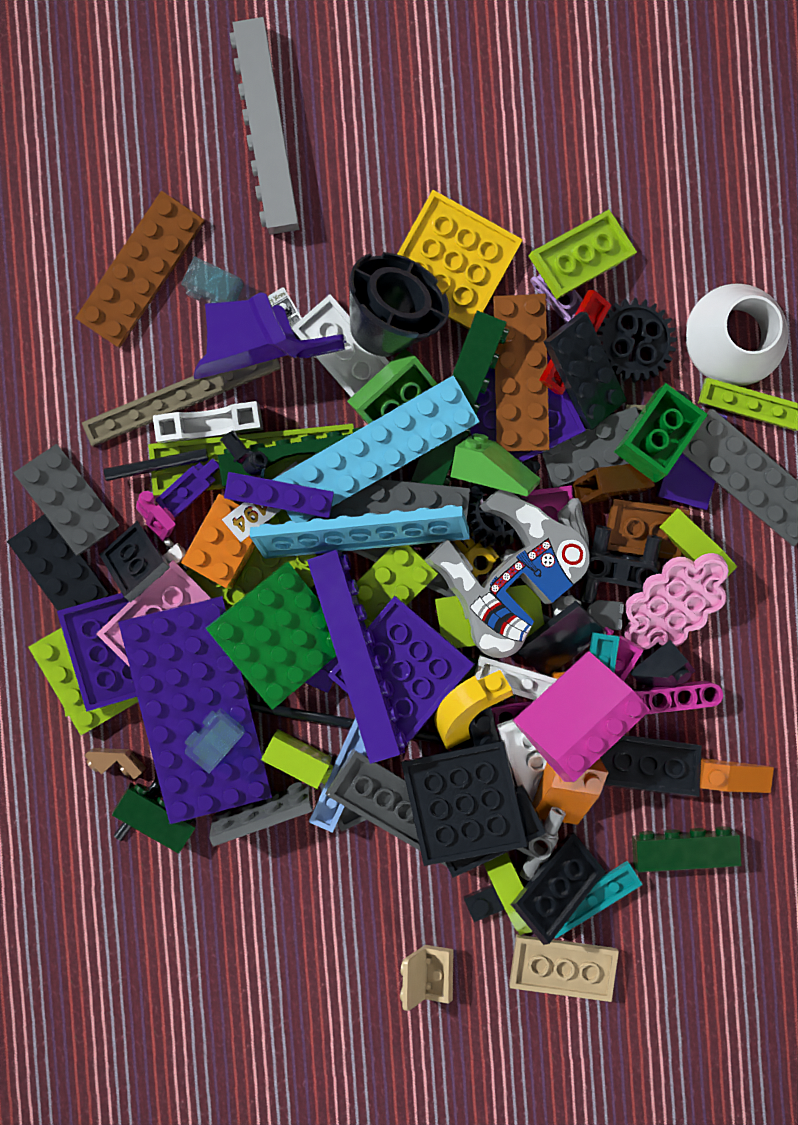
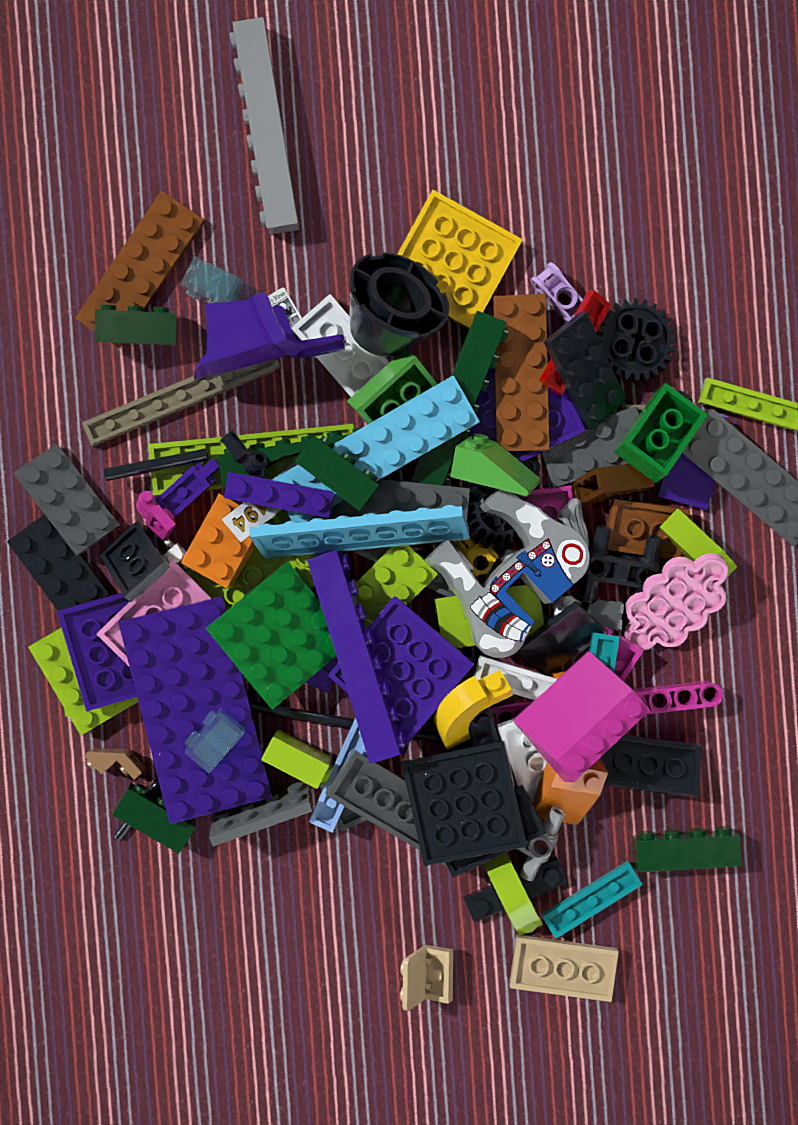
white arch [153,401,263,443] -> none
black plate [510,832,606,945] -> none
lime plate [528,210,637,300] -> none
black slope [630,640,695,687] -> none
white cone [686,284,788,386] -> none
orange slope [700,758,774,793] -> none
none -> dark green brick [94,304,176,345]
none -> dark green brick [294,435,380,511]

